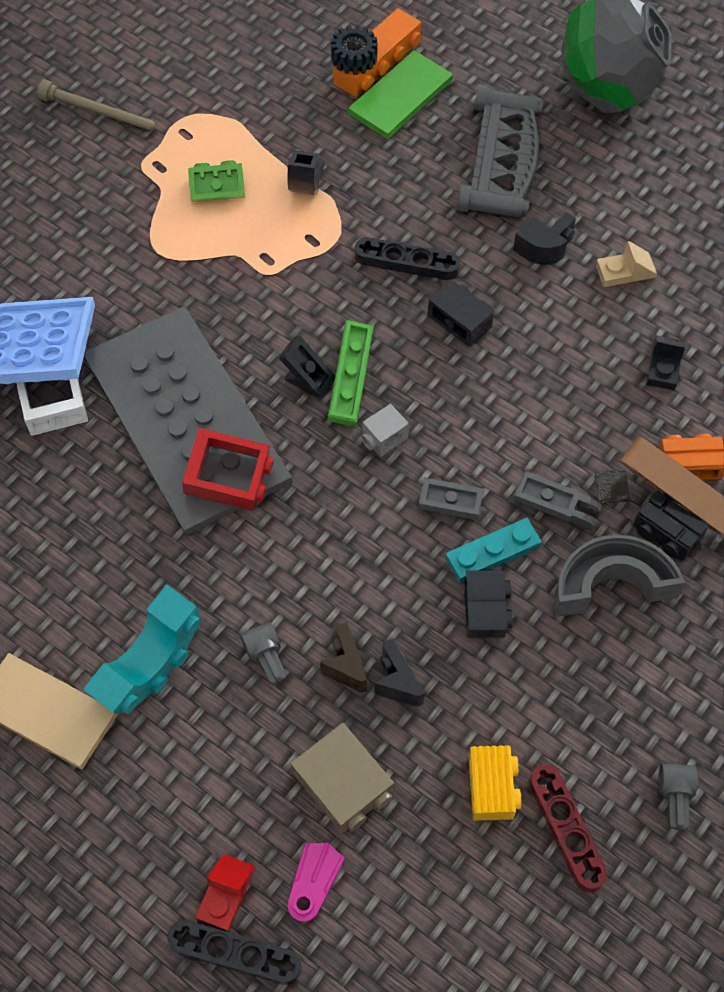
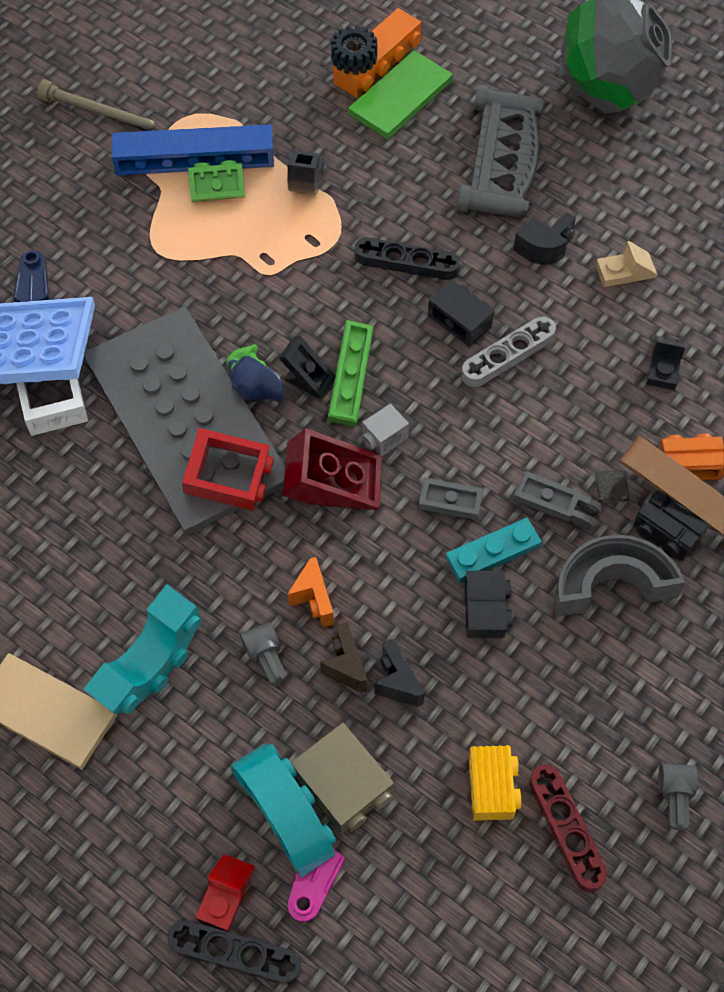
none -> dark blue piece [13,250,49,302]
none -> blue brick [112,124,274,175]
none -> dark blue hair [226,344,283,403]
none -> teal brick [230,743,336,878]
none -> dark red slope [283,428,382,510]
none -> orange slope [288,557,334,628]
none -> light grey beam [462,317,556,387]

